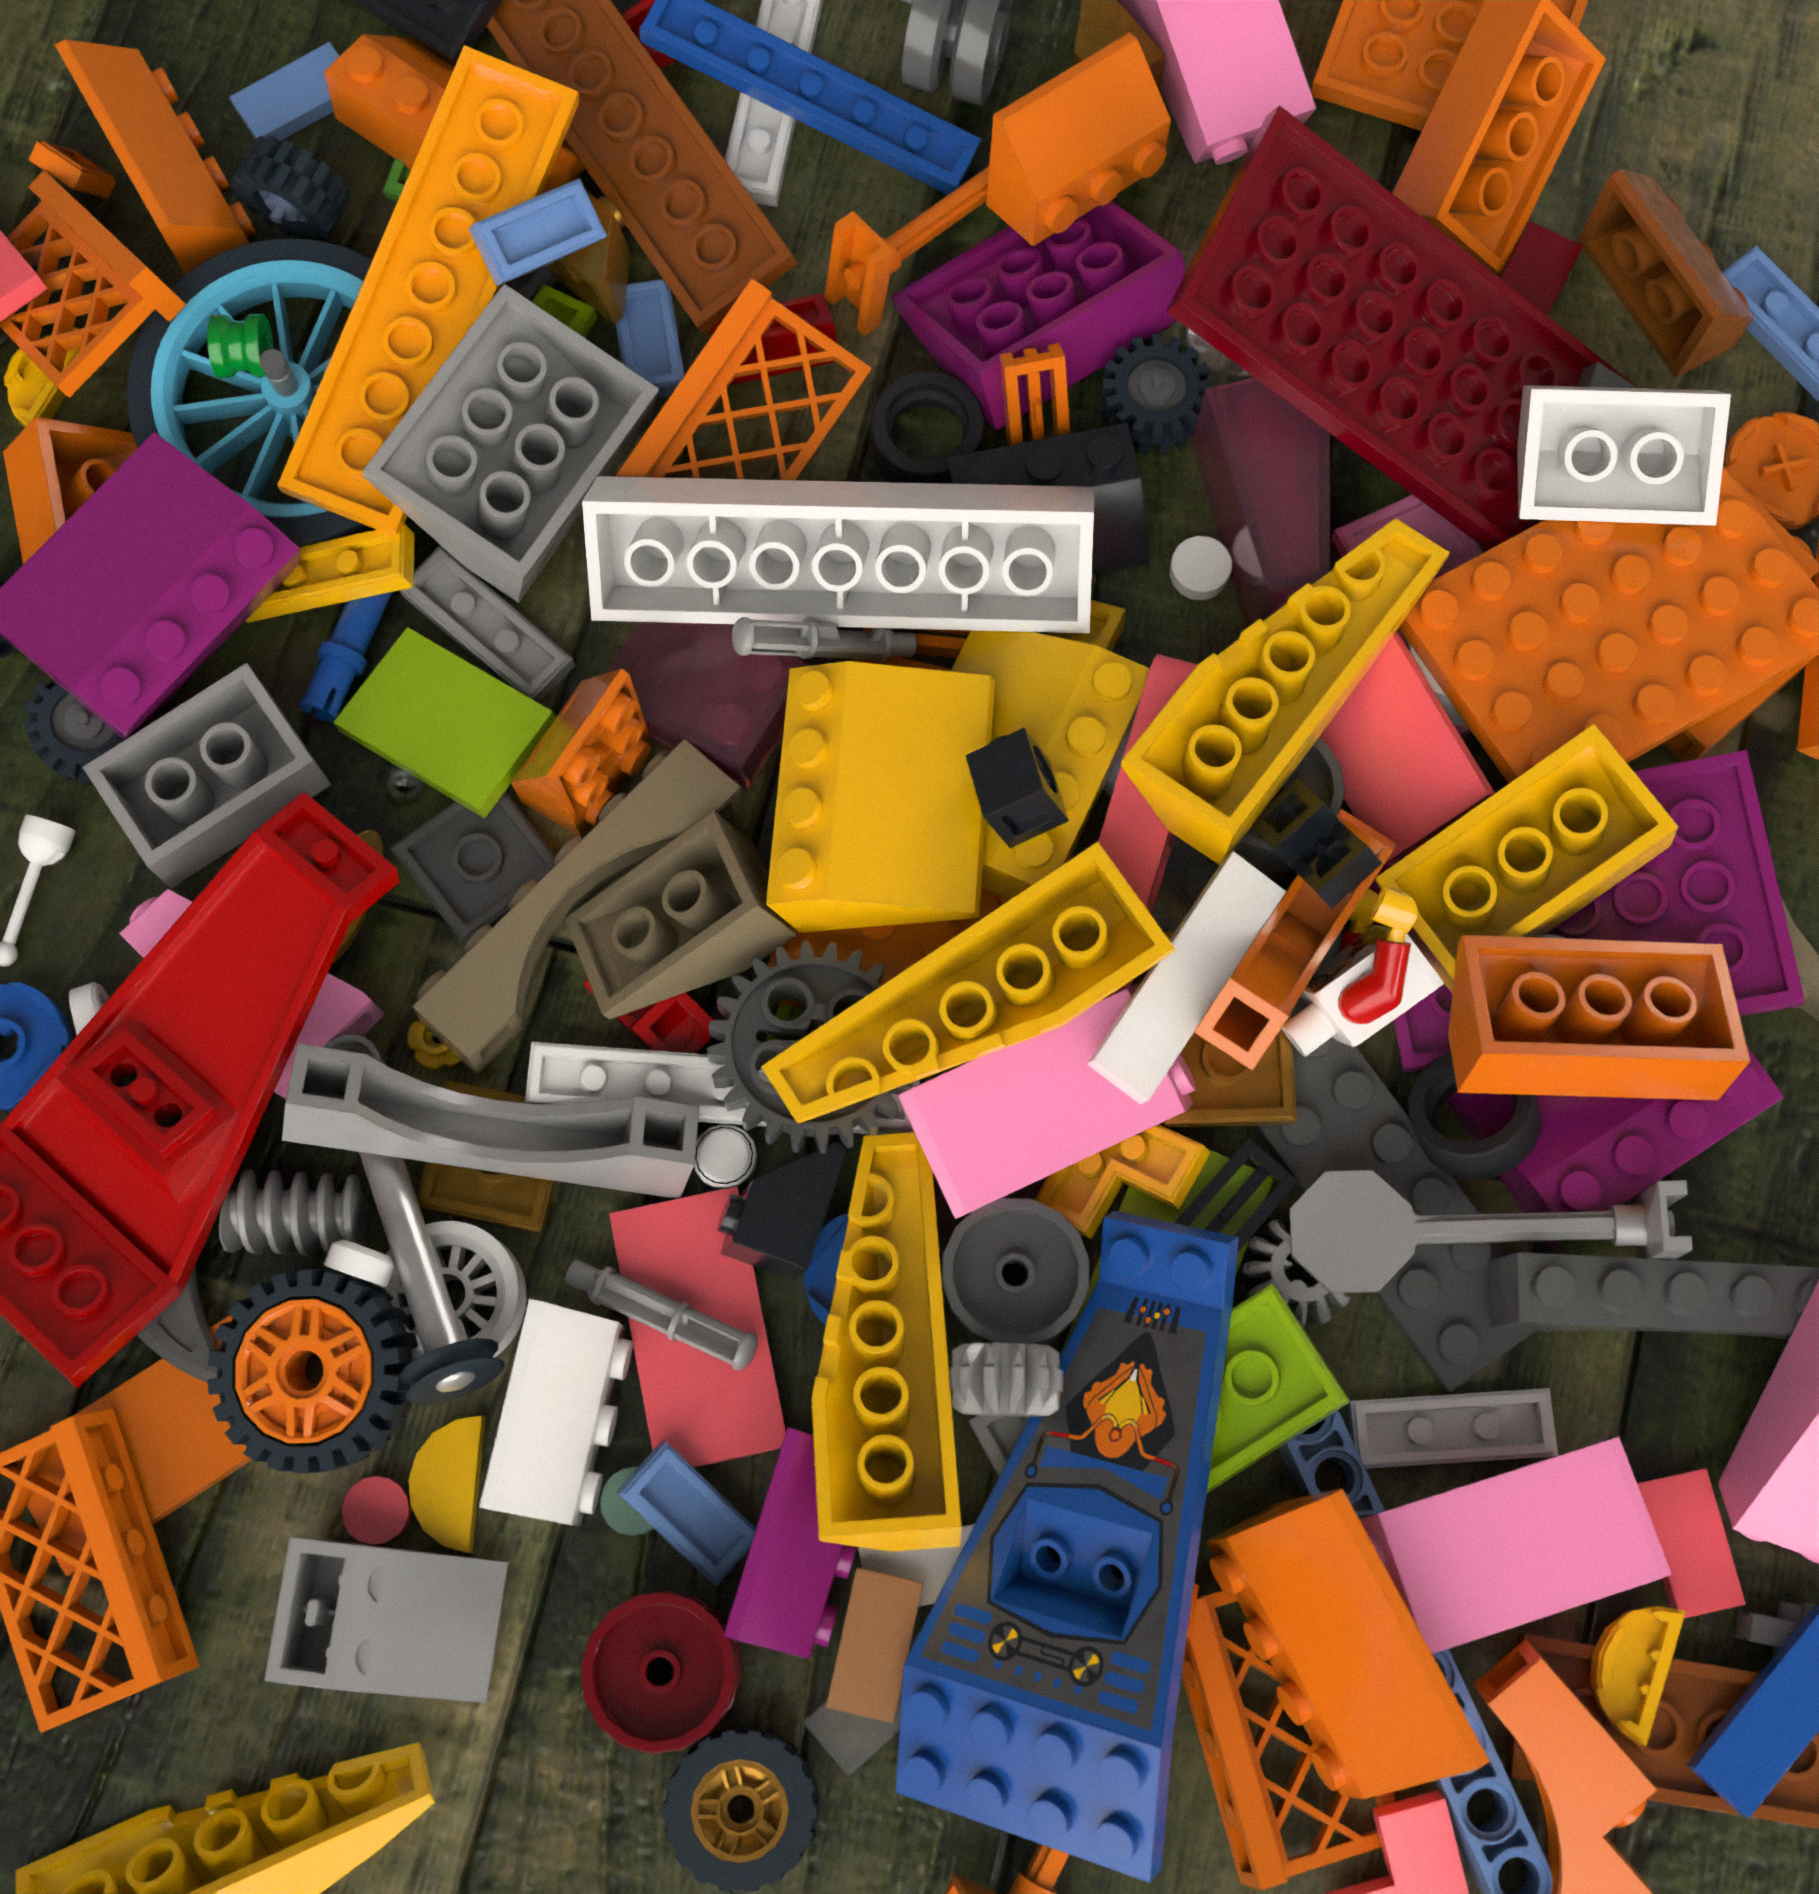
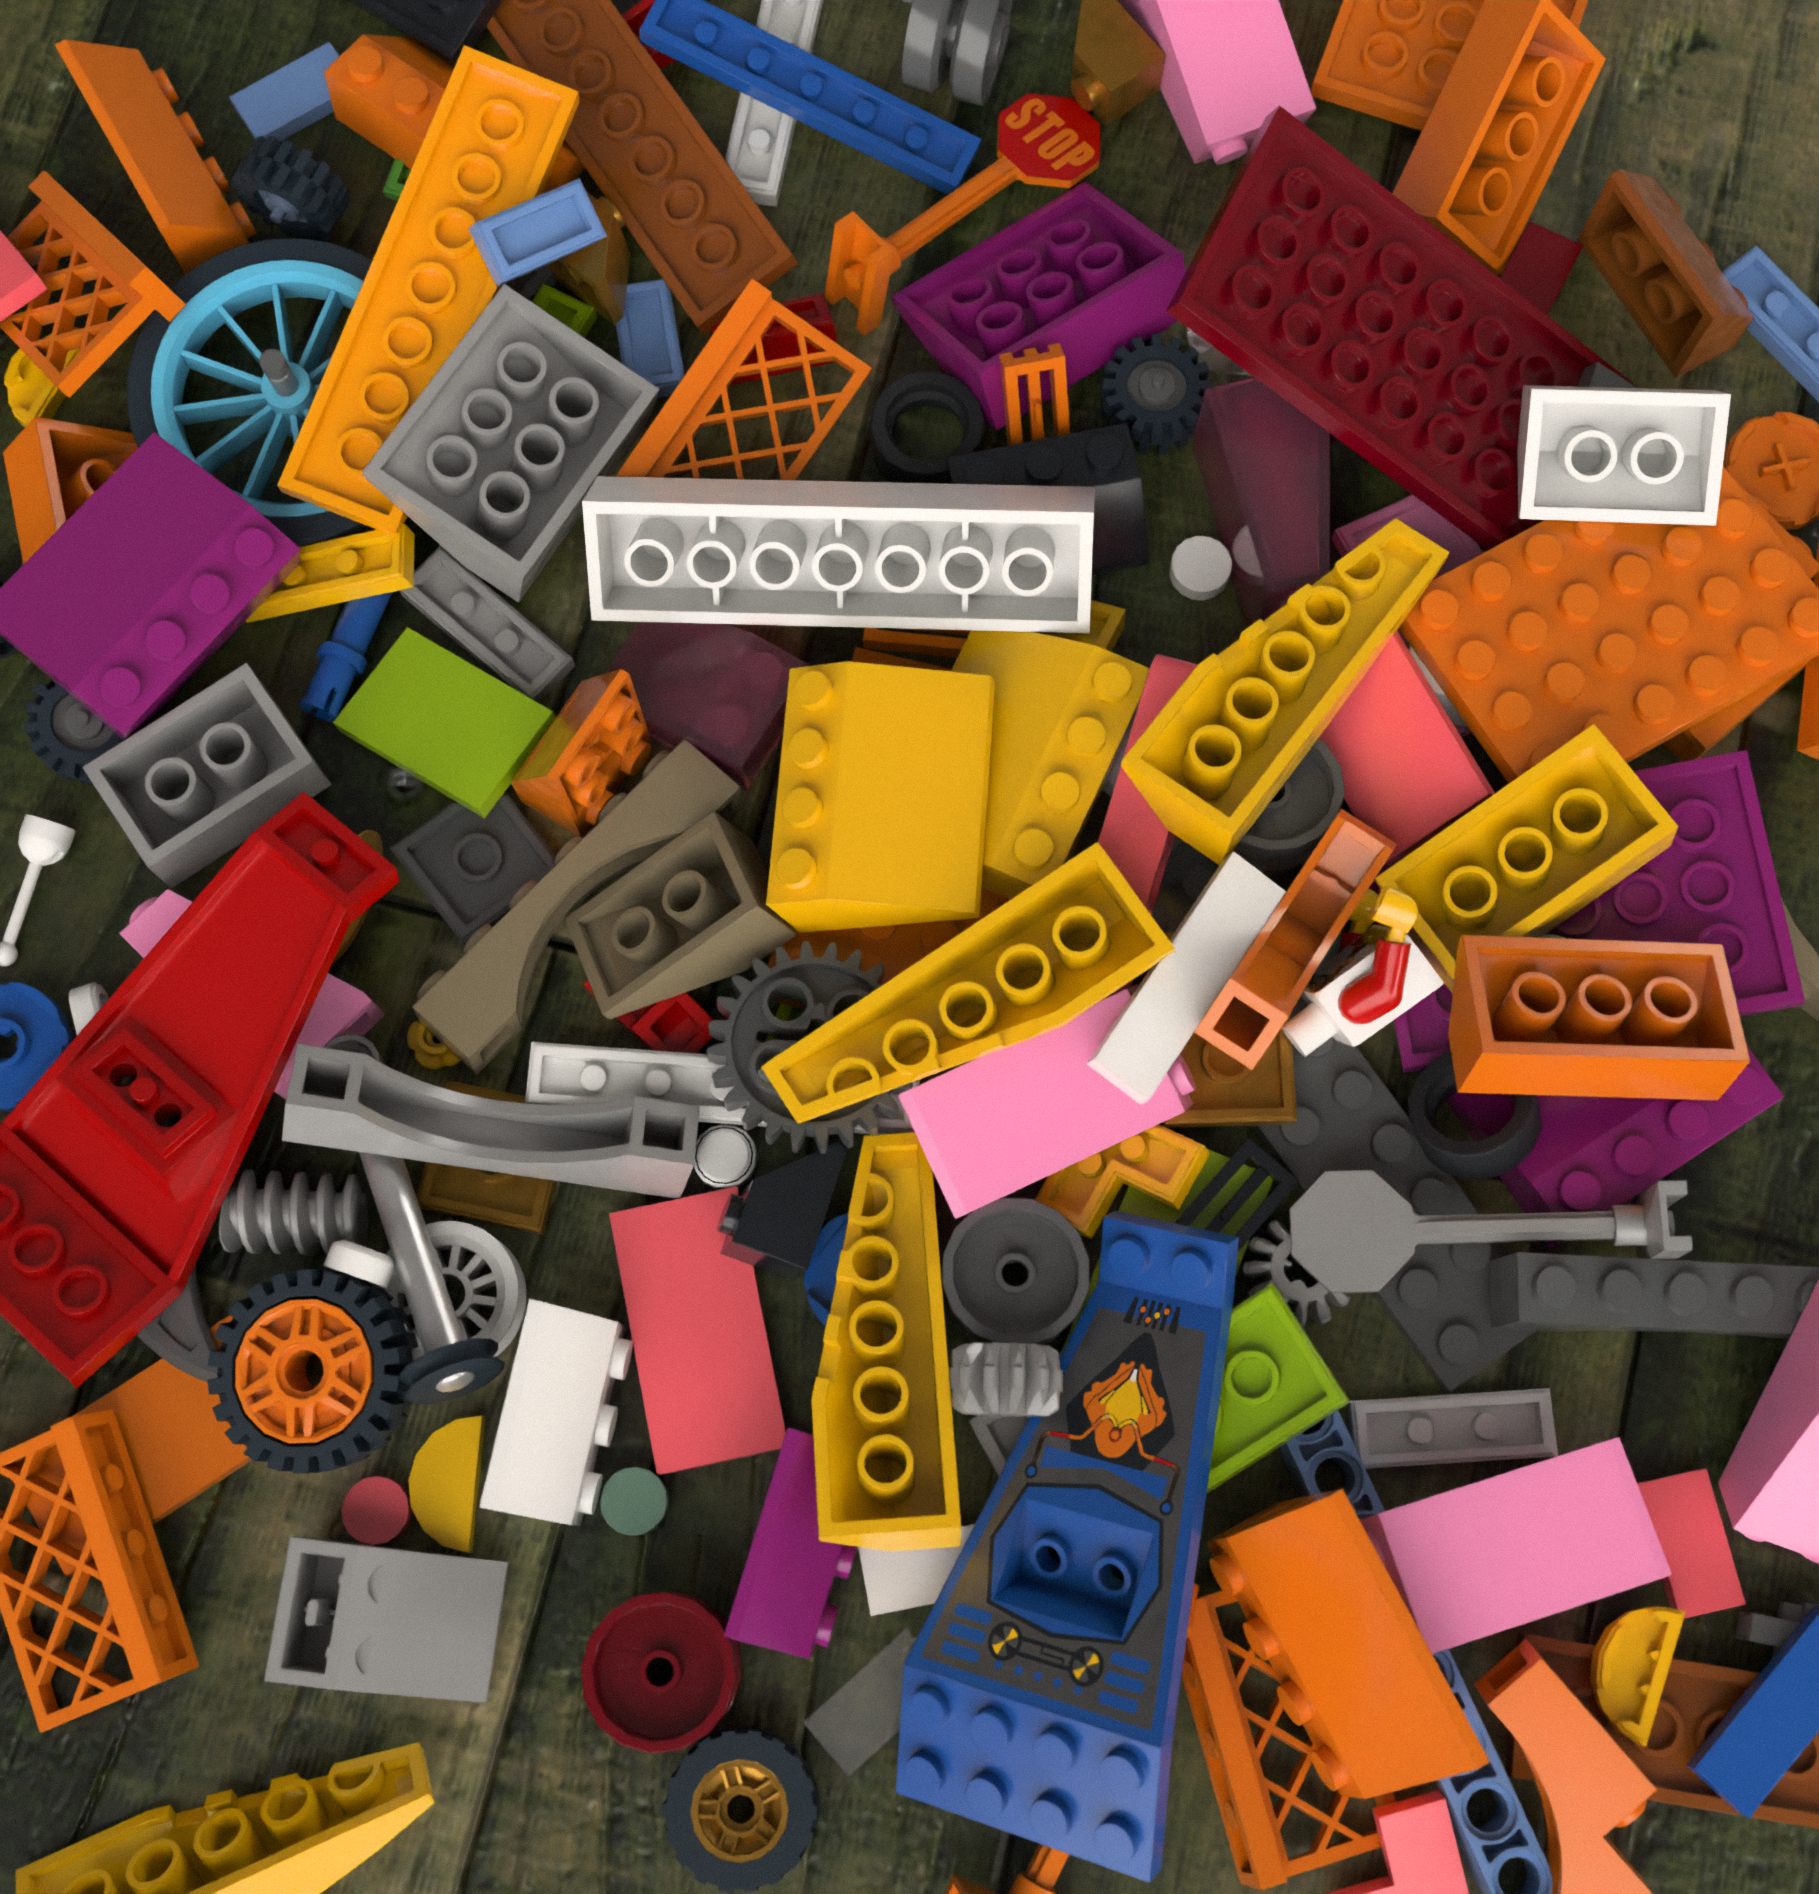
orange tile [28,141,117,199] -> none
green wheel [207,314,273,378] -> none
light grey piece [565,1259,757,1371] -> none
medium blue tile [616,1441,756,1587] -> none
light grey piece [732,617,916,662] -> none
medium nougat tile [826,1567,923,1724] -> none
black brick [965,727,1069,848] -> none
orange slope [986,32,1171,246] -> none
black slope [1252,778,1382,909] -> none

